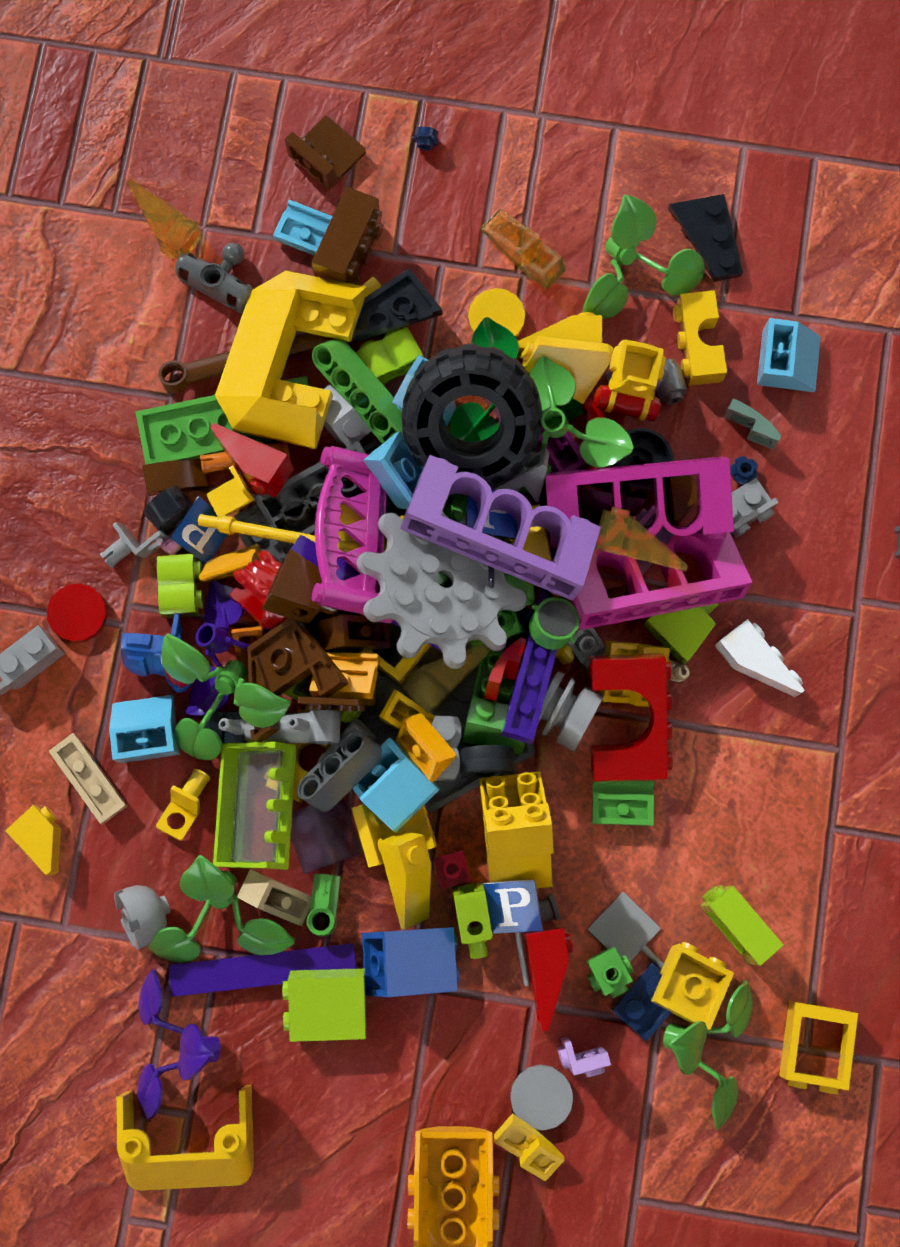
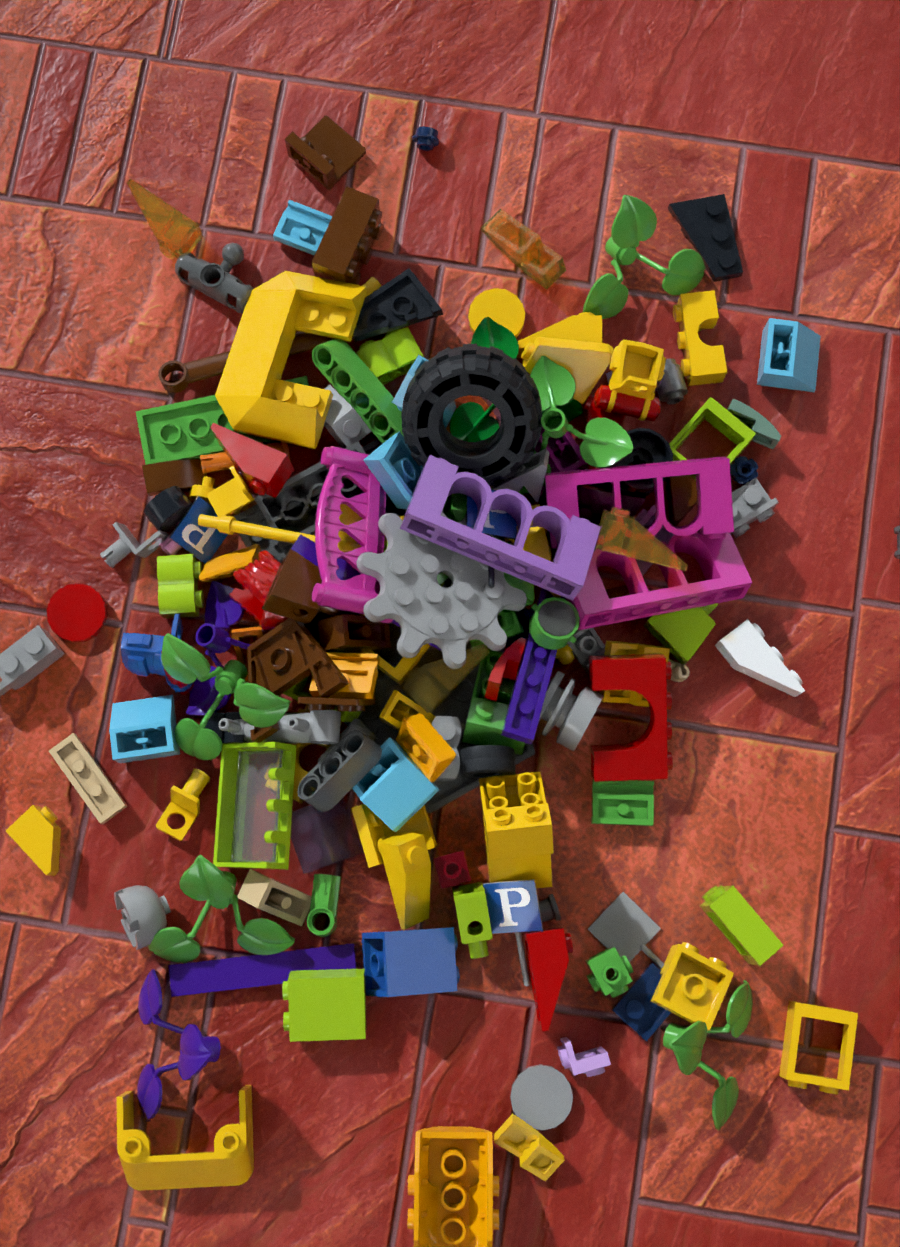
none -> yellow tile [190,476,215,505]
none -> lime window [669,397,756,480]

